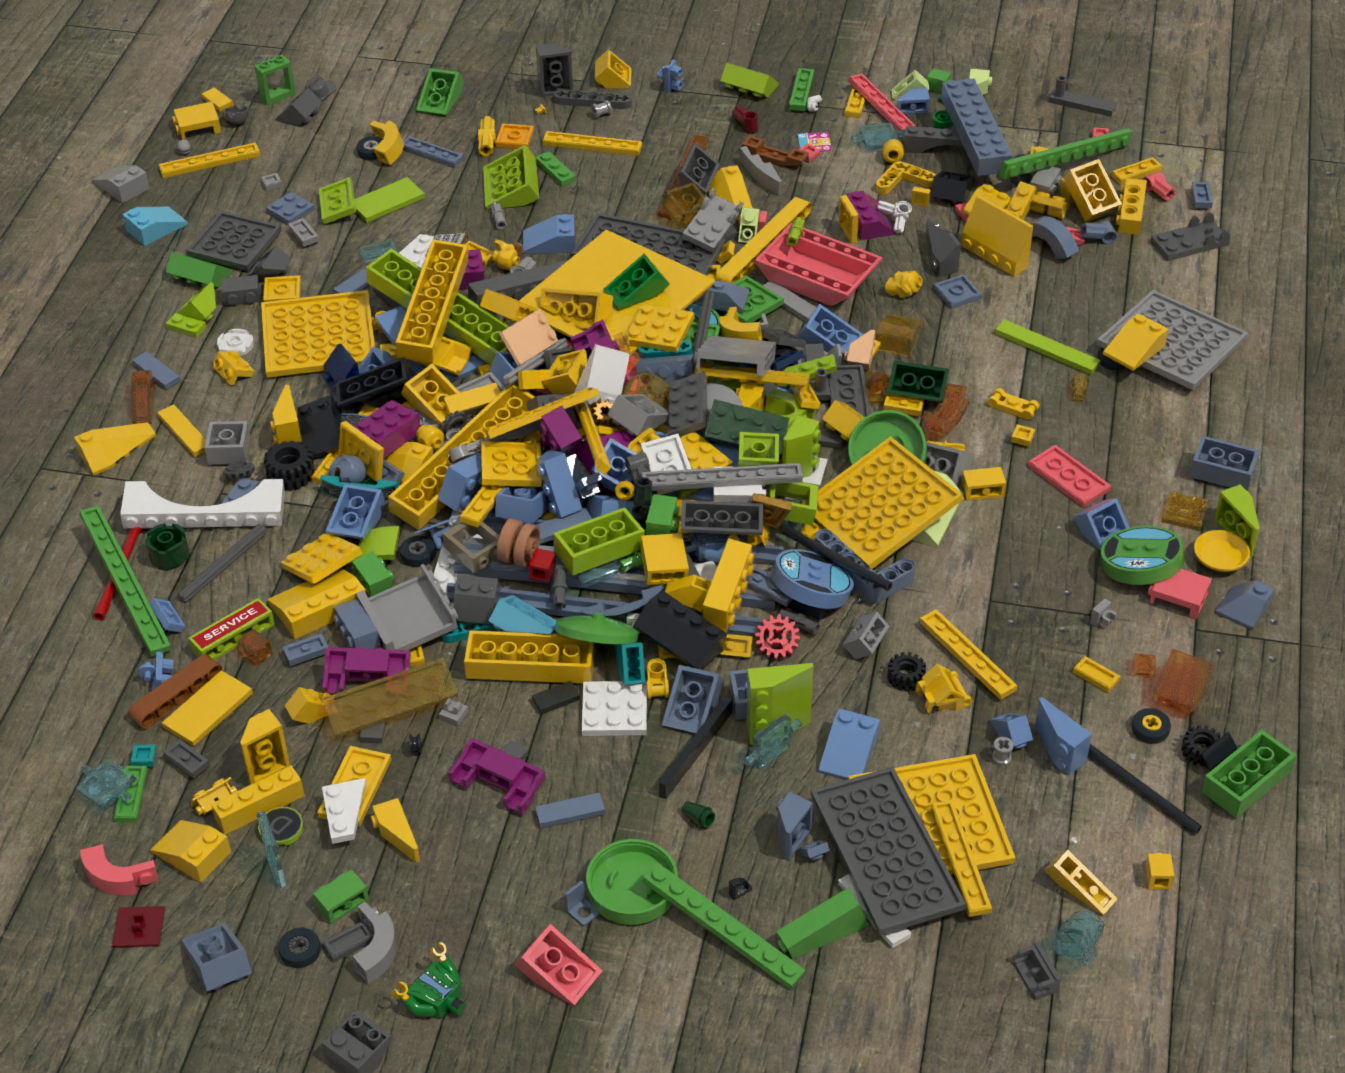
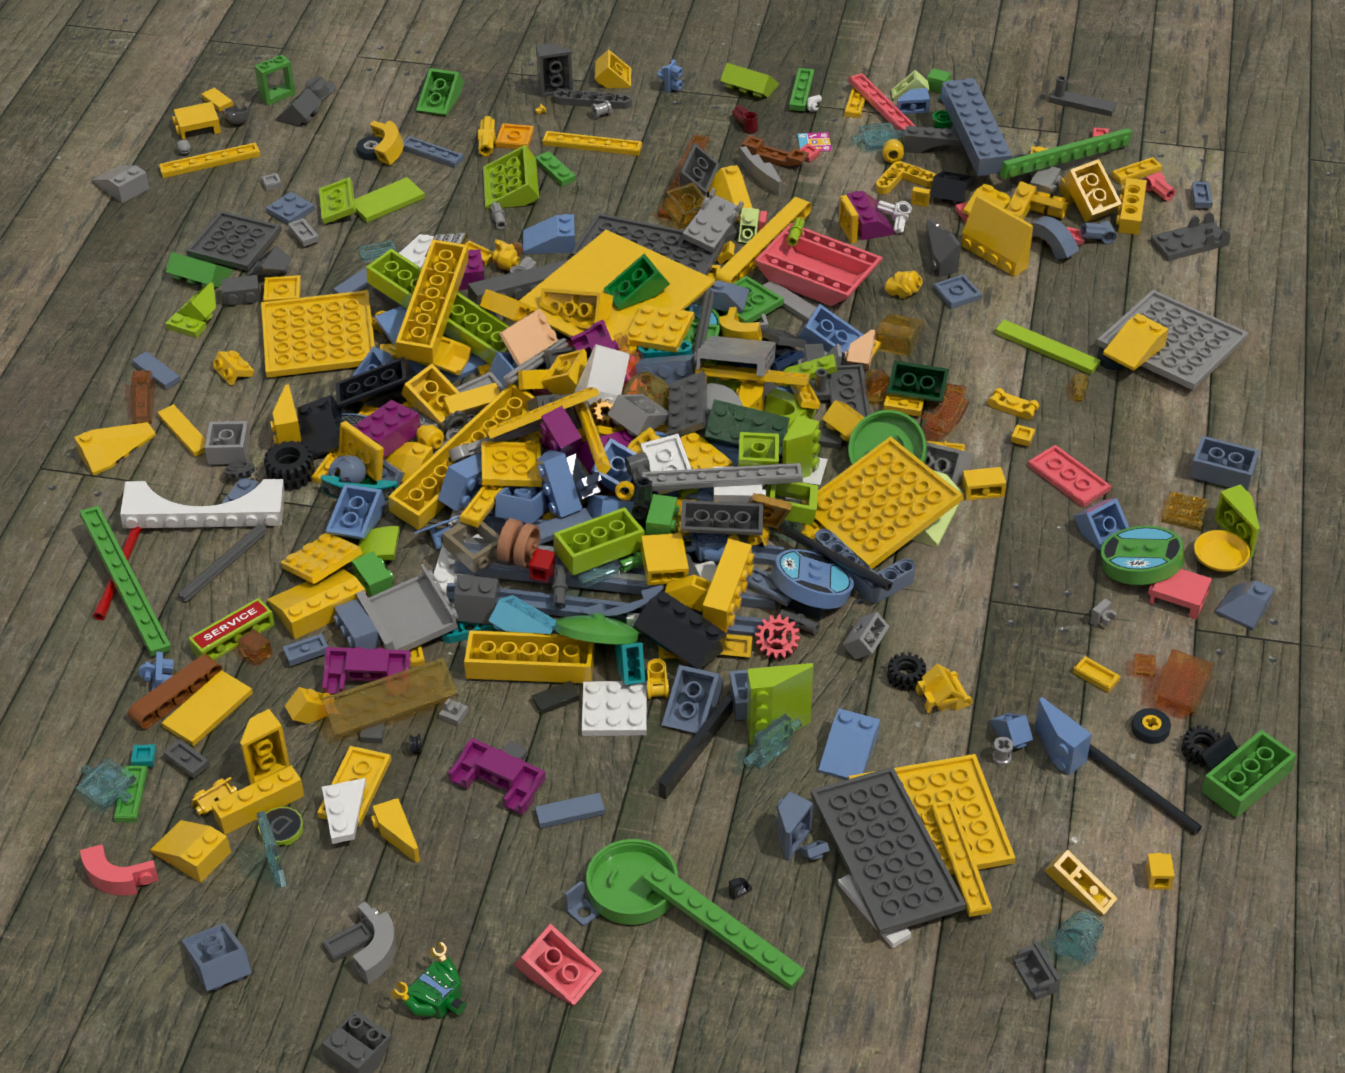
dark red piece [112,906,165,948] -> none
medium azure slope [122,206,188,246] -> none
dark green brick [145,523,190,571] -> none
medium blue plate [149,598,186,632] -> none
white tile [217,329,254,356] -> none
black bush [278,927,321,968] -> none
bright green brick [313,869,369,924] -> none
clear blue slope [323,343,359,394] -> none
black bush [400,535,436,567] -> none
dark green cone [682,801,715,828] -> none
bright green slope [777,888,869,959] -> none
yellow plate [920,609,1017,700] -> none
yellowish green slope [970,69,992,95] -> none

